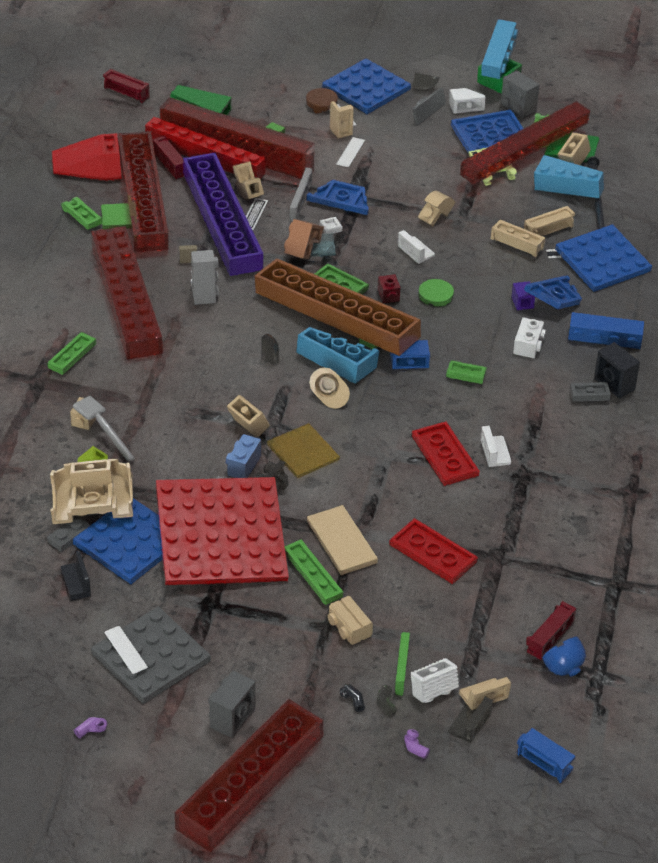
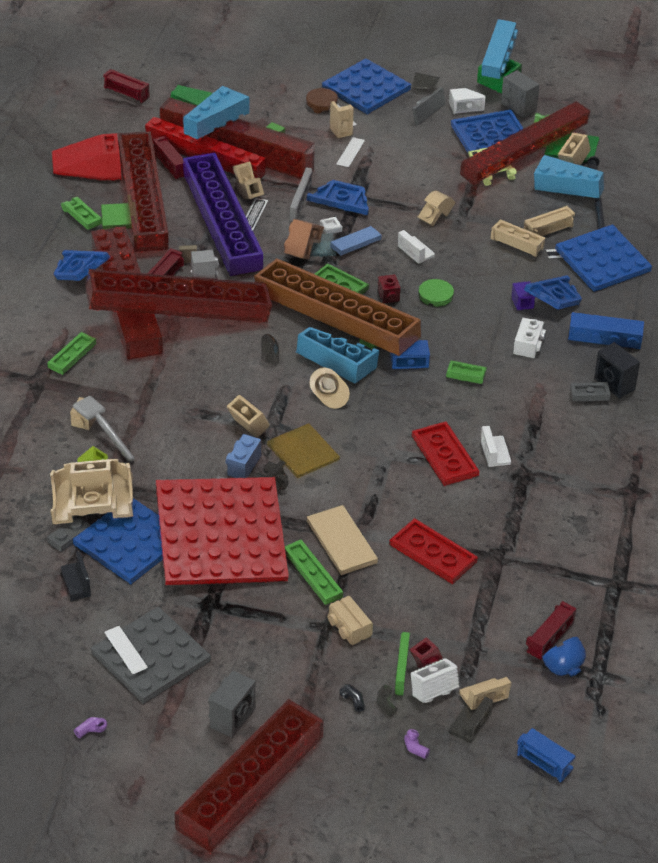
none -> blue wing [53,250,110,281]
none -> clear red brick [85,269,272,323]
none -> dark red container [144,248,184,296]
none -> dark azure wedge [183,86,249,139]
none -> medium blue tile [330,226,382,255]
none -> dark red brick [409,637,443,669]

